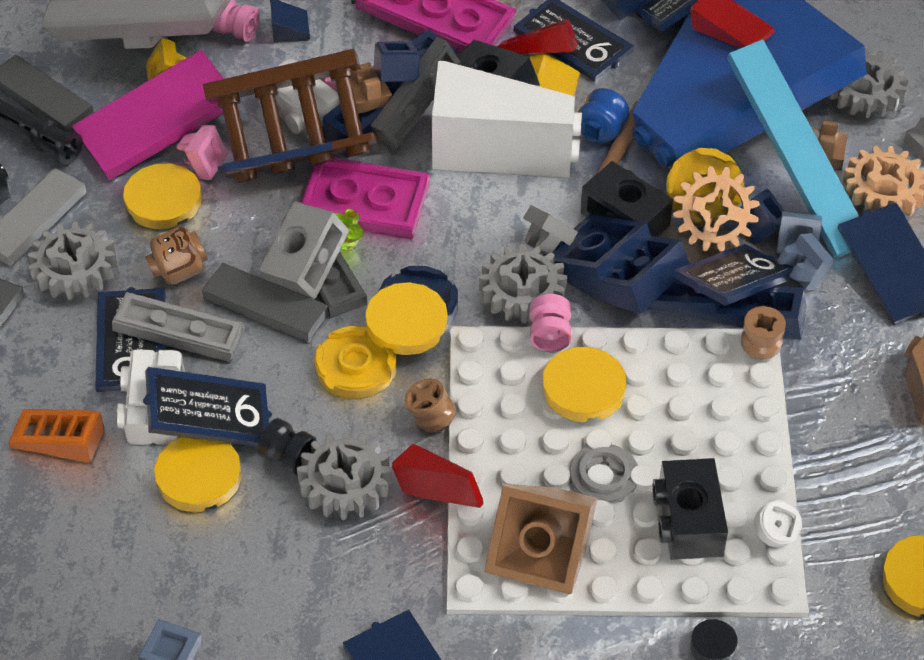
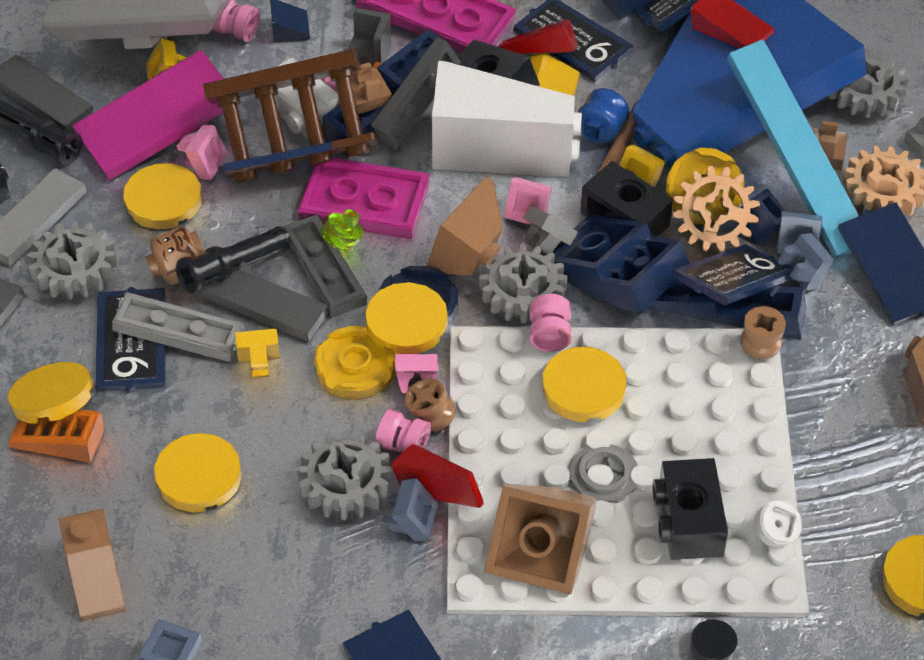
white brick [117,350,184,445] -> none
piece [143,367,272,447] -> none
black wheel [257,418,317,475] -> none
light grey brick [259,201,350,300] -> none
dark blue slope [374,41,420,82] -> none
none -> yellow tile [8,362,94,424]
none -> medium nougat slope [59,508,126,621]
none -> black pin [176,226,291,293]
none -> yellow tile [235,328,280,378]
none -> dark grey panel [348,8,392,67]
none -> bright pink wheel [375,409,431,454]
none -> sand blue tile [382,478,439,541]
none -> bright pink tile [395,354,438,395]
none -> medium nougat slope [426,176,503,275]
none -> bright pink tile [504,177,553,225]
none -> yellow tile [620,144,666,187]

